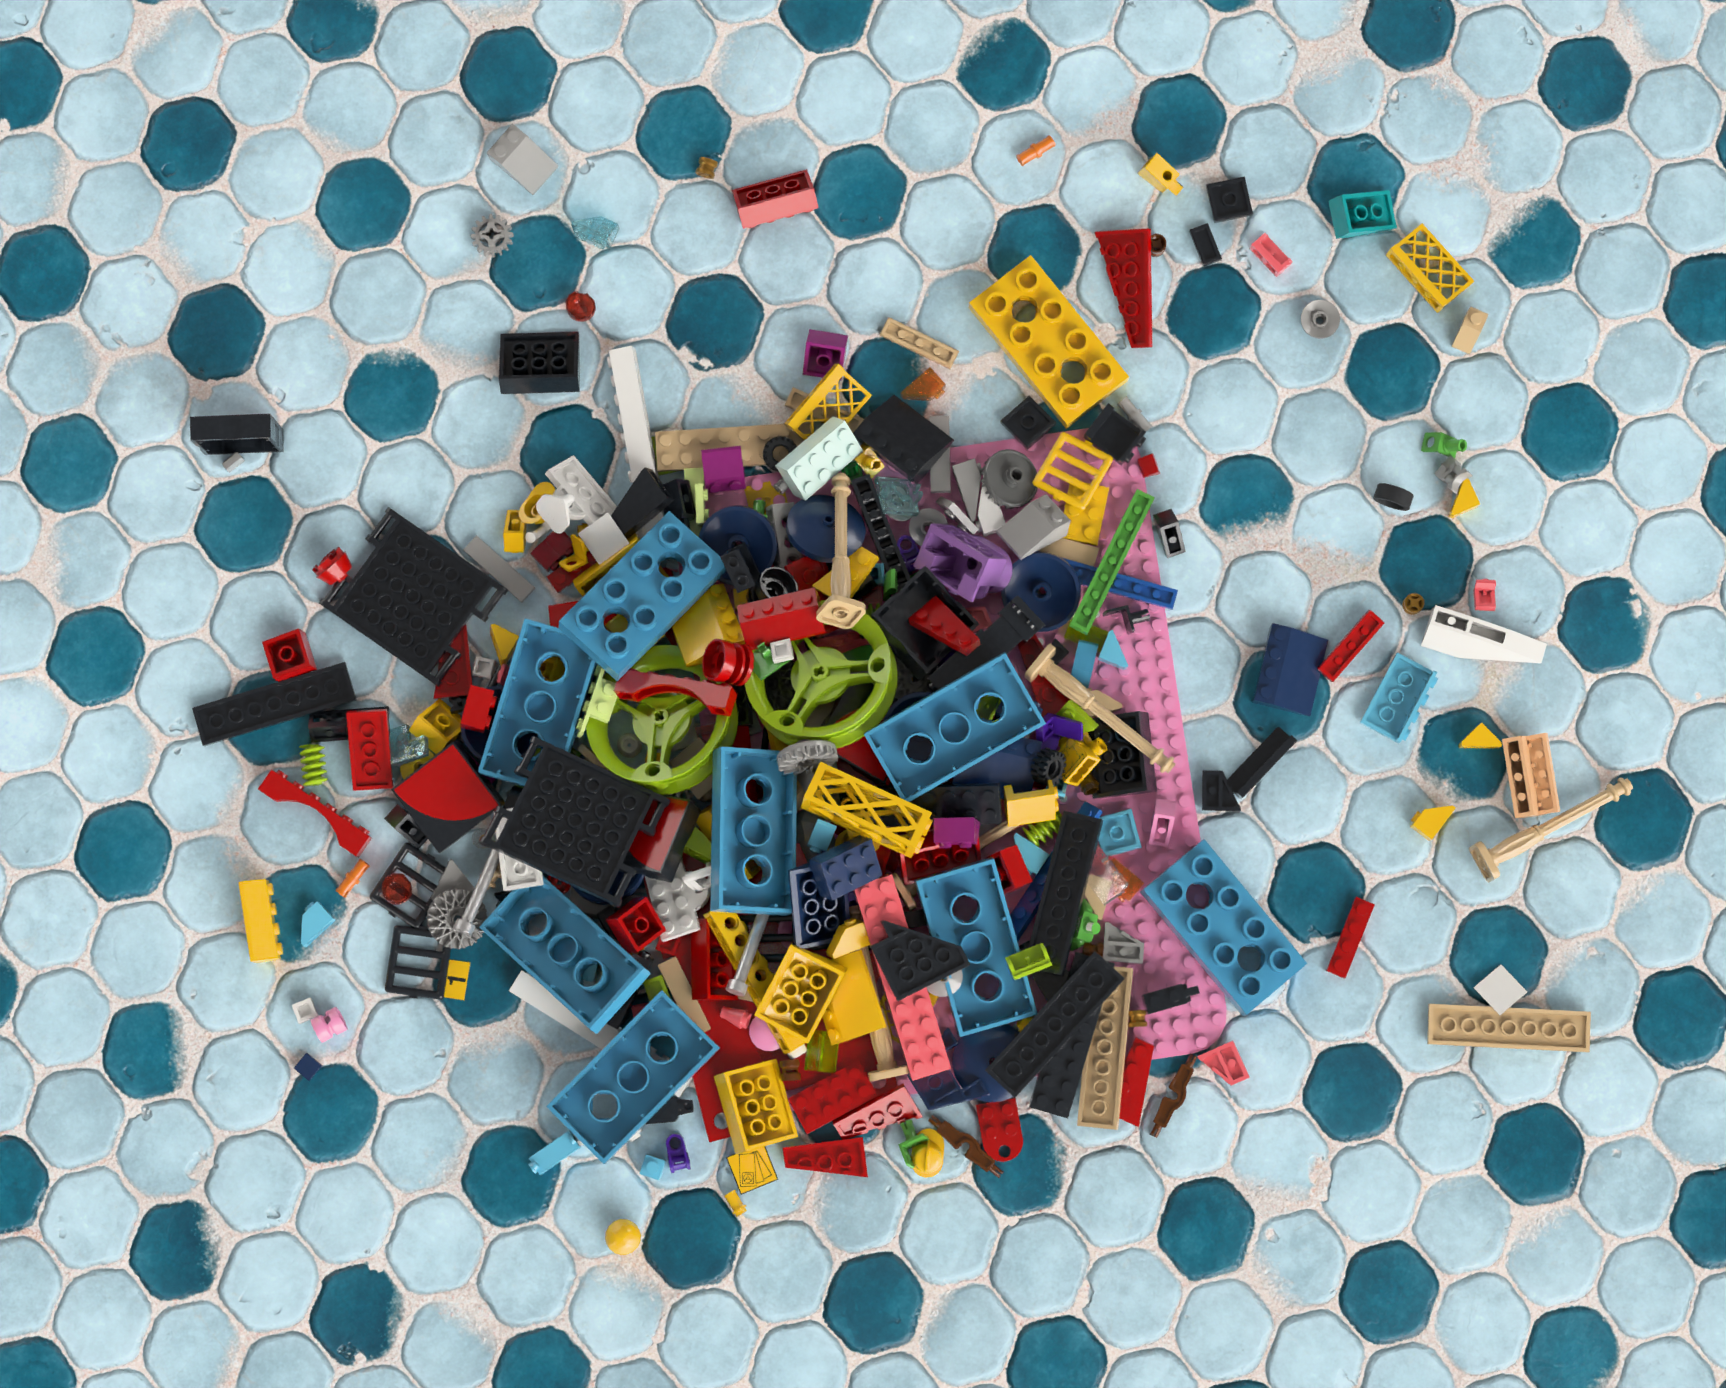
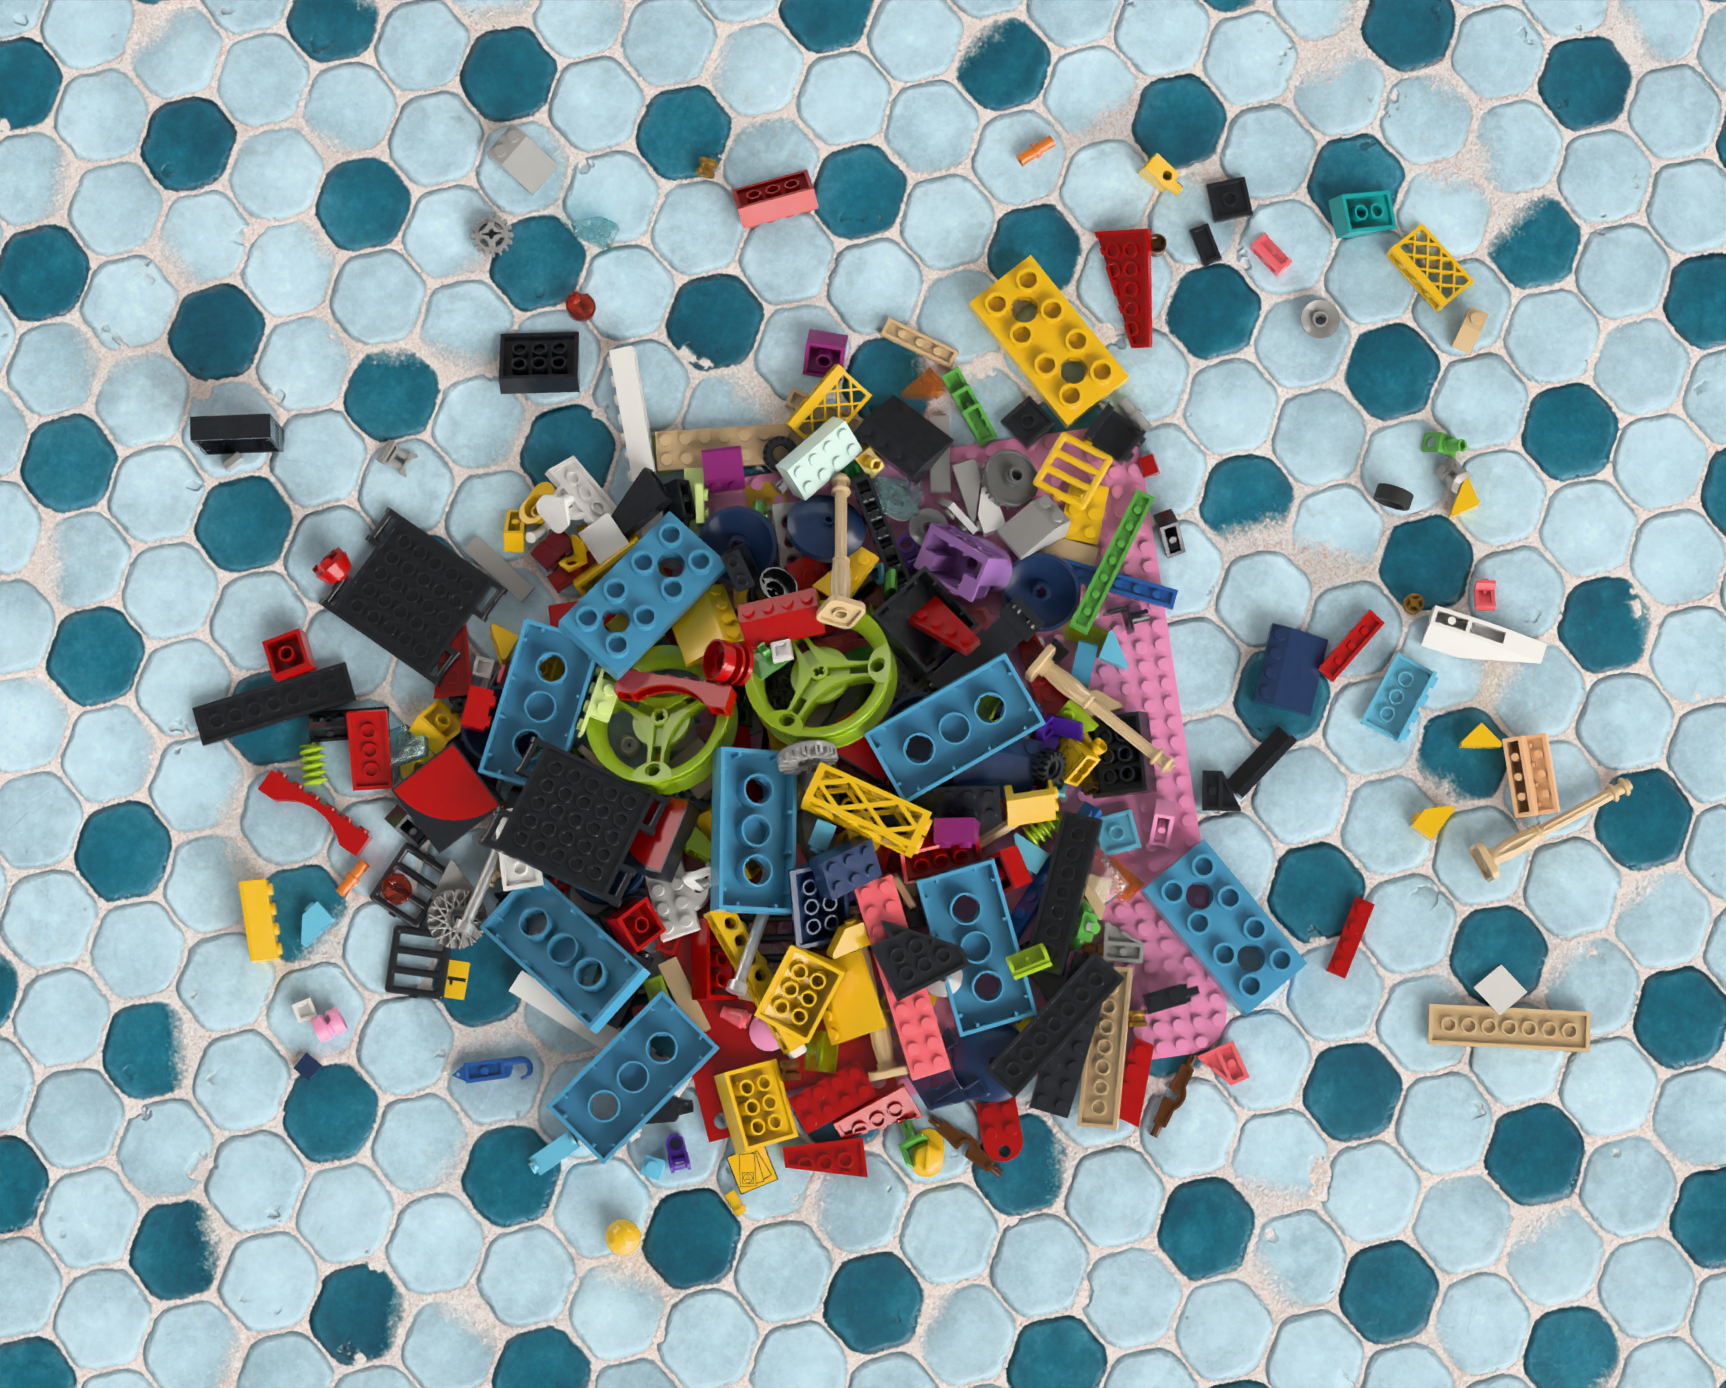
none -> light grey piece [376,439,418,477]
none -> blue plate [452,1056,533,1084]
none -> bright green slope [940,367,998,446]

